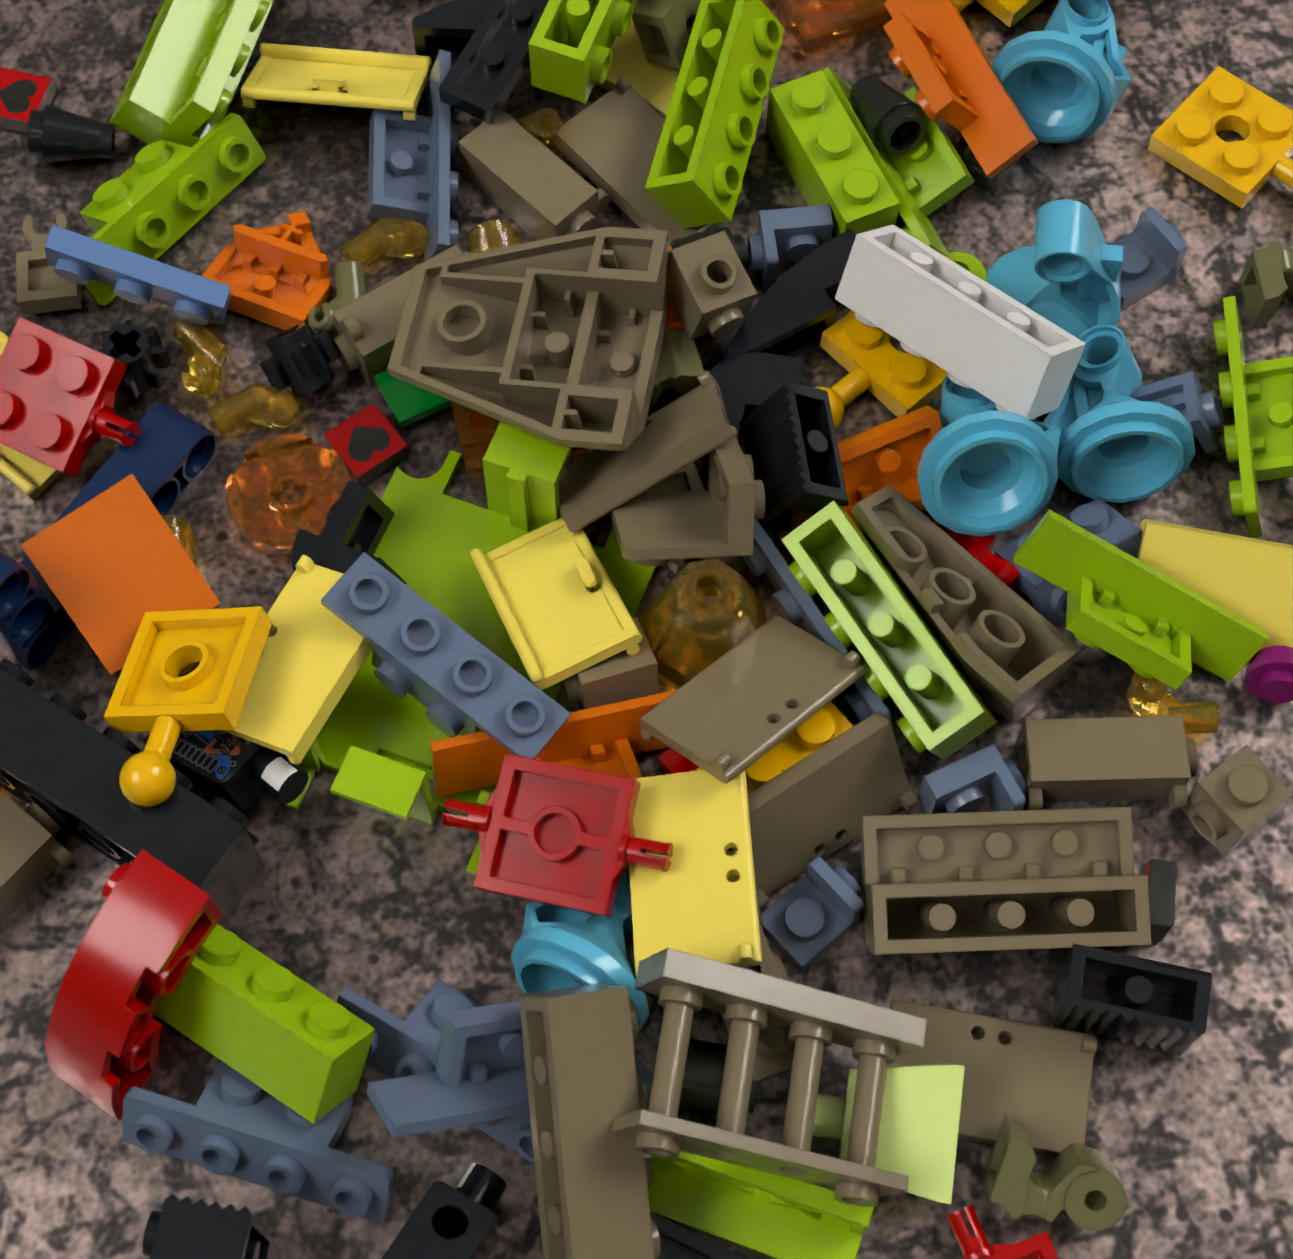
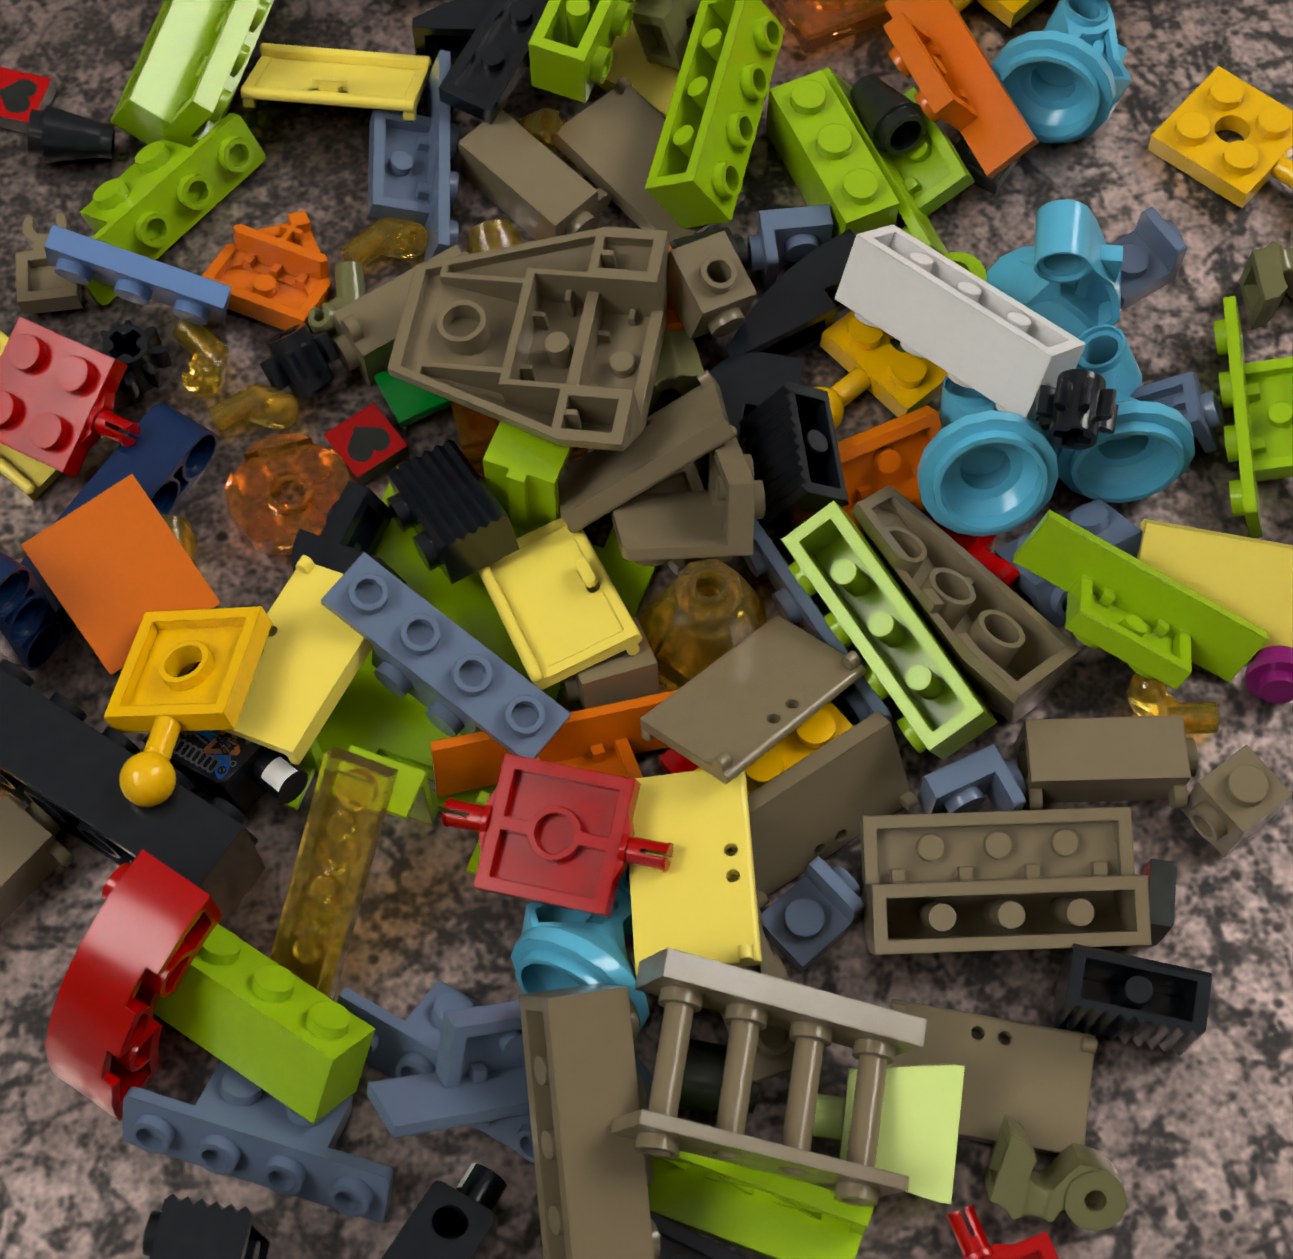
none -> clear yellow plate [270,746,398,1001]
none -> black brick [386,439,519,584]
none -> black gear [1035,369,1119,450]

